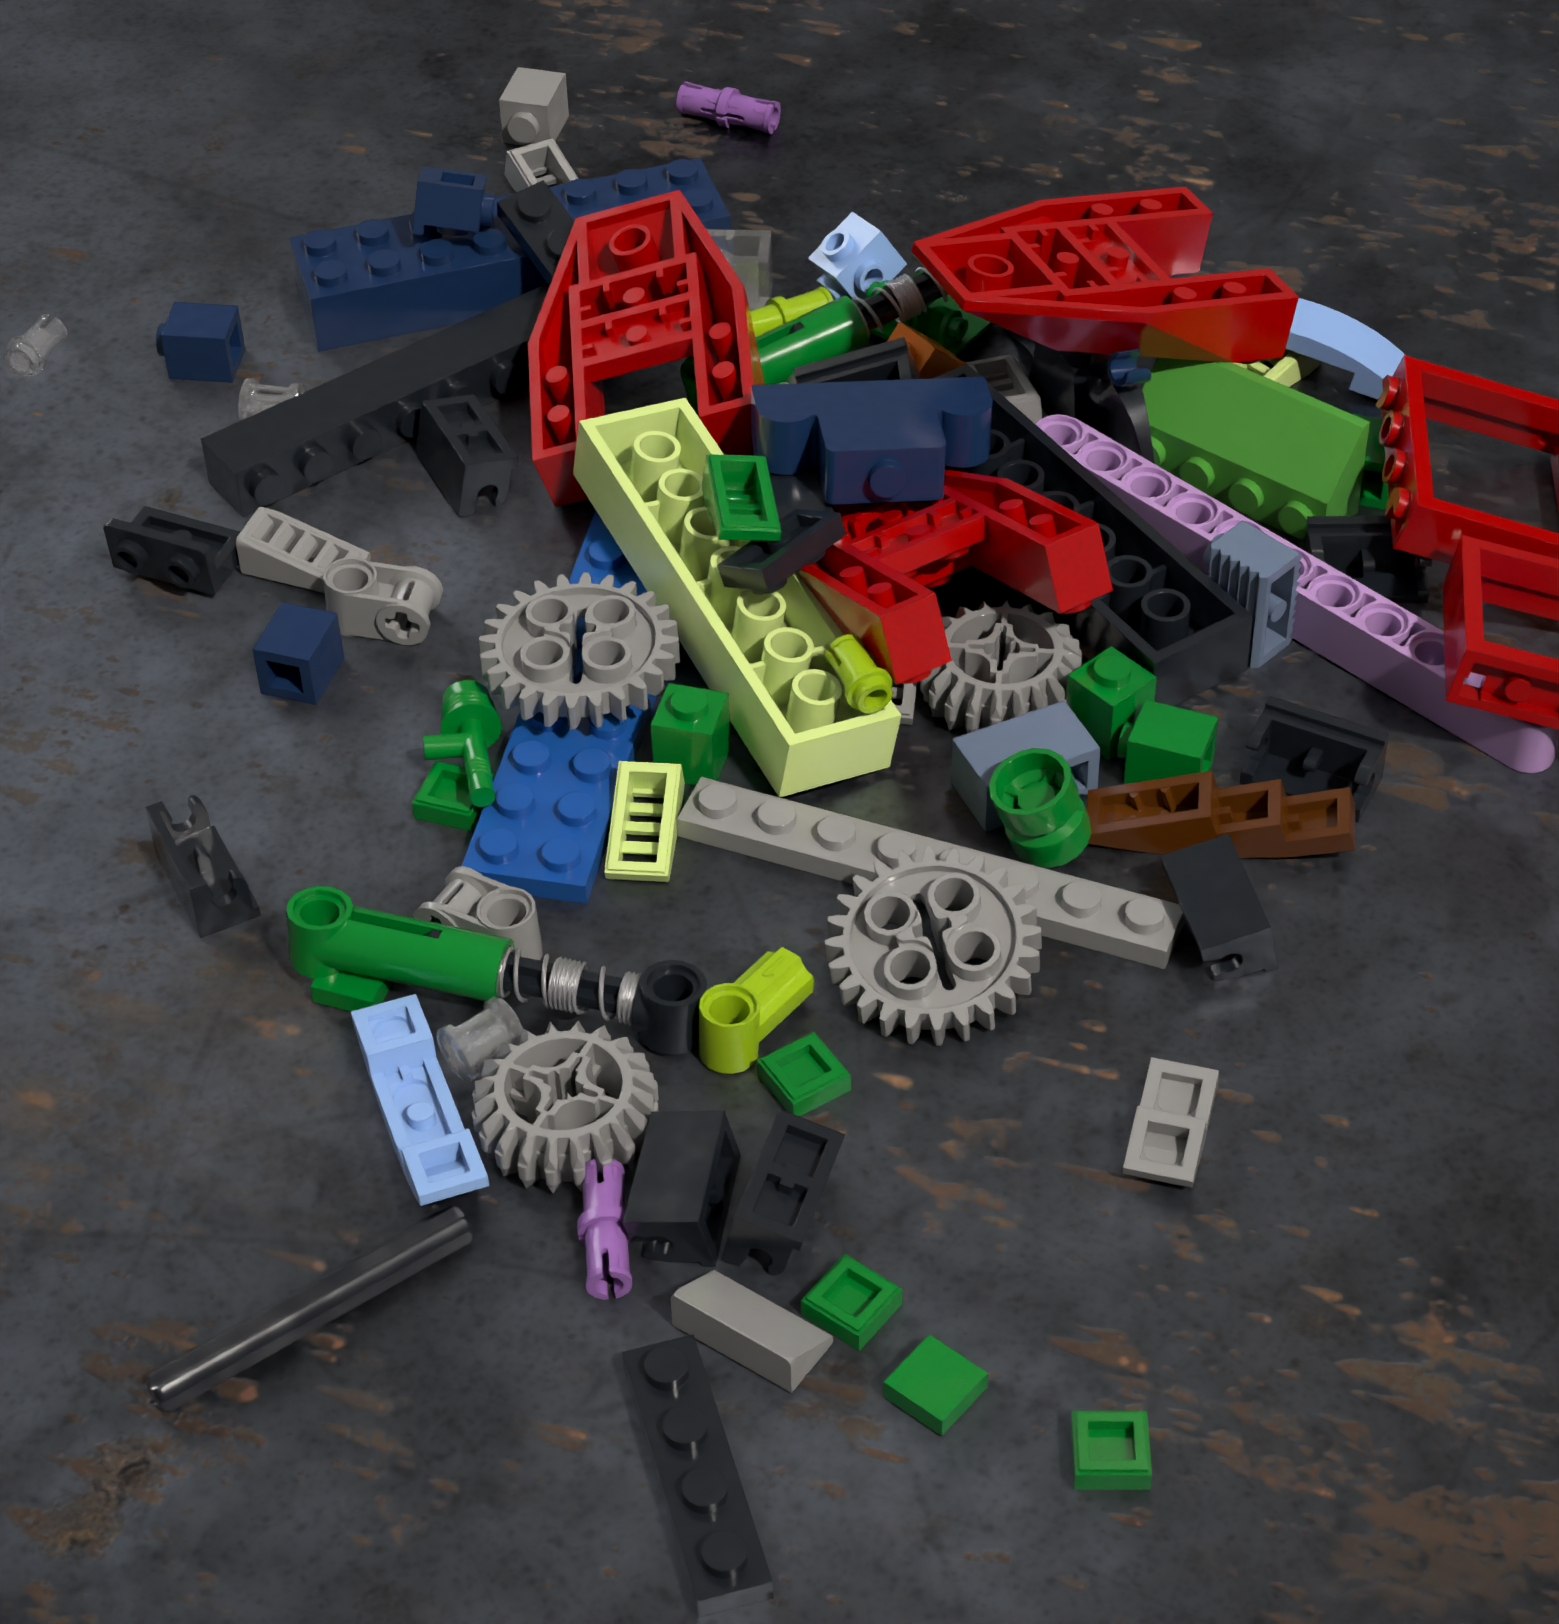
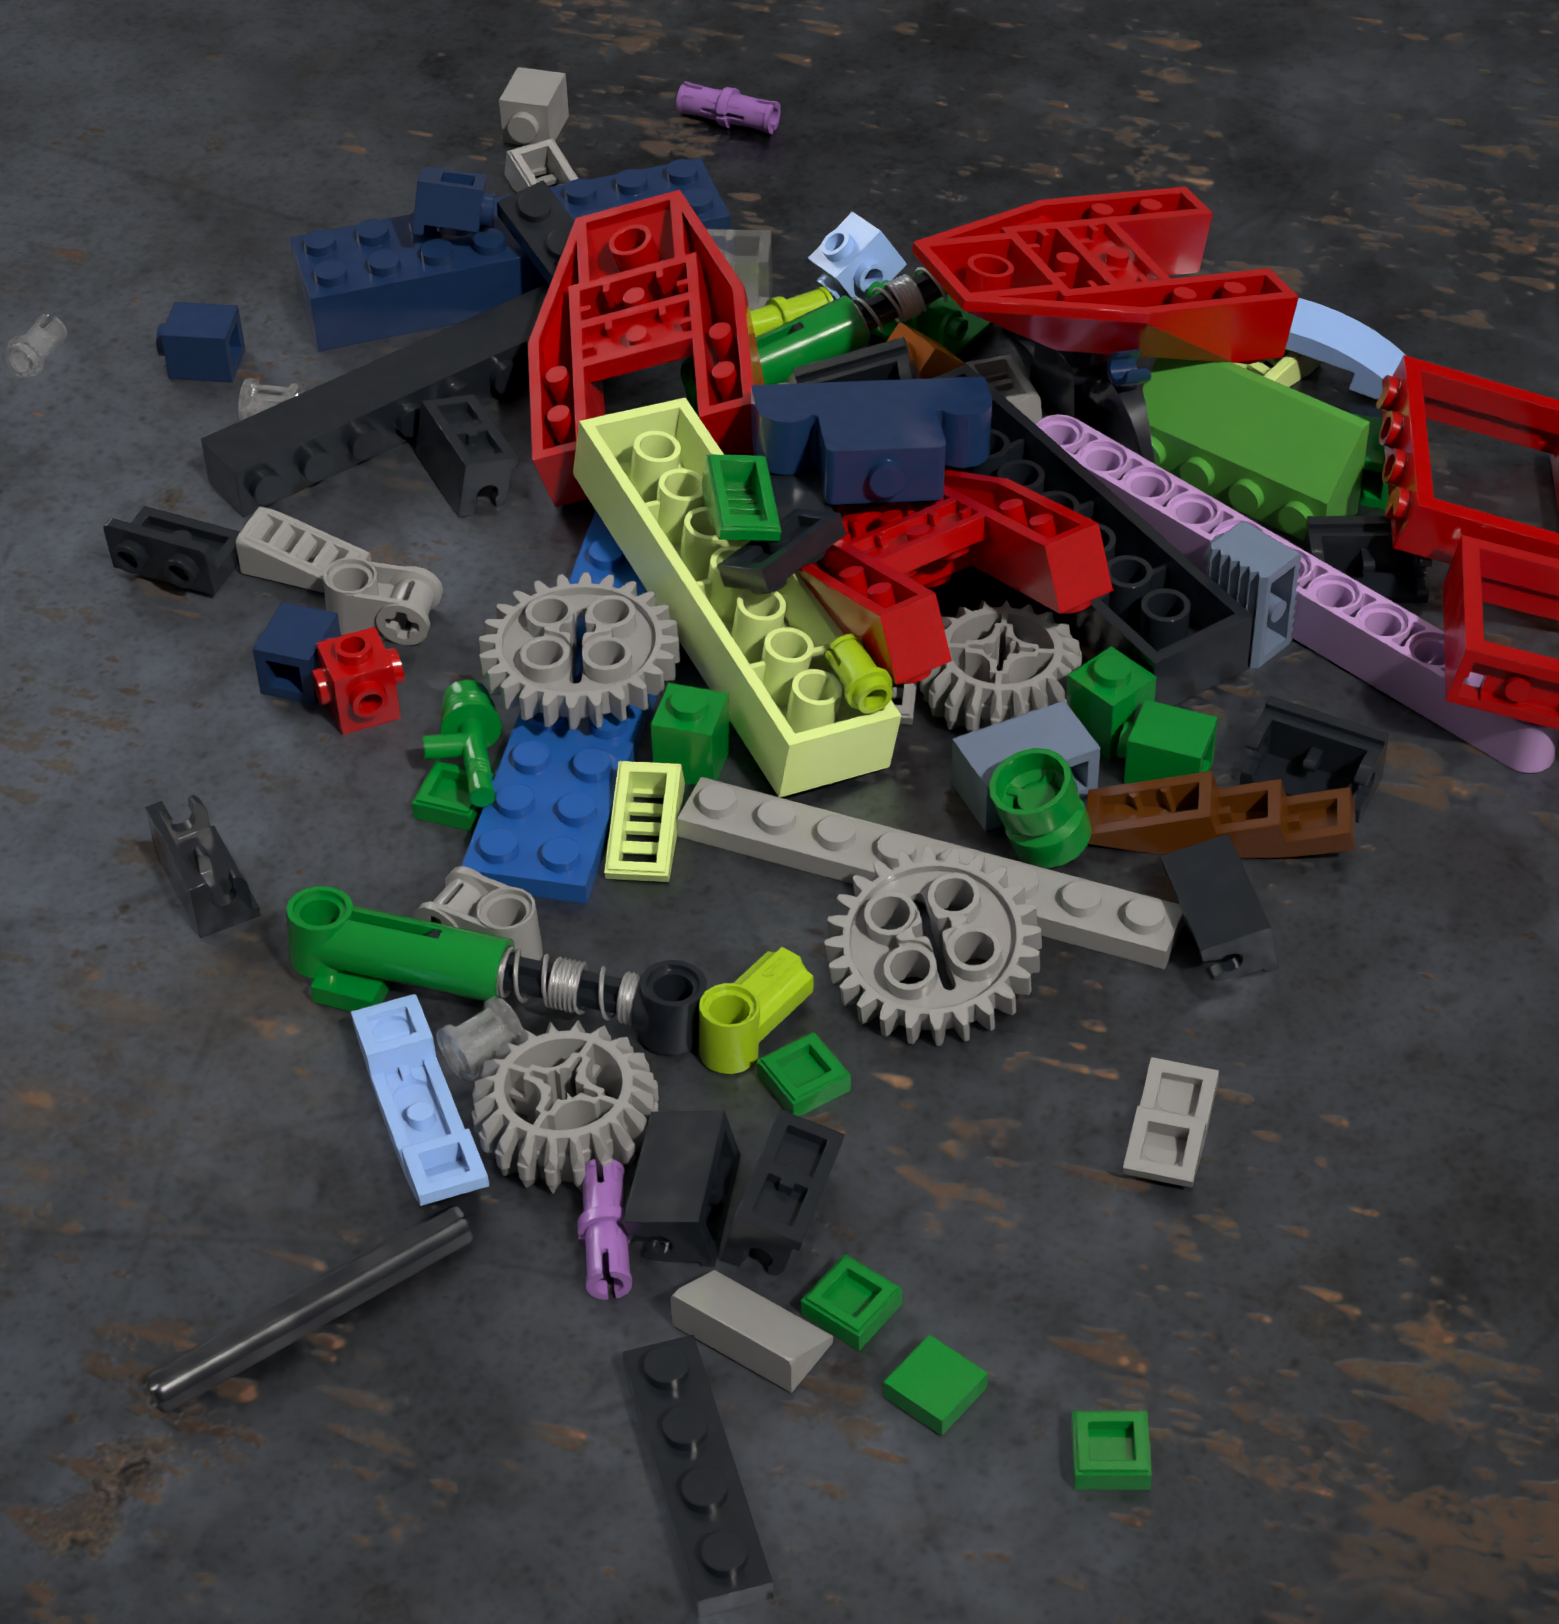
none -> red brick [311,627,405,735]

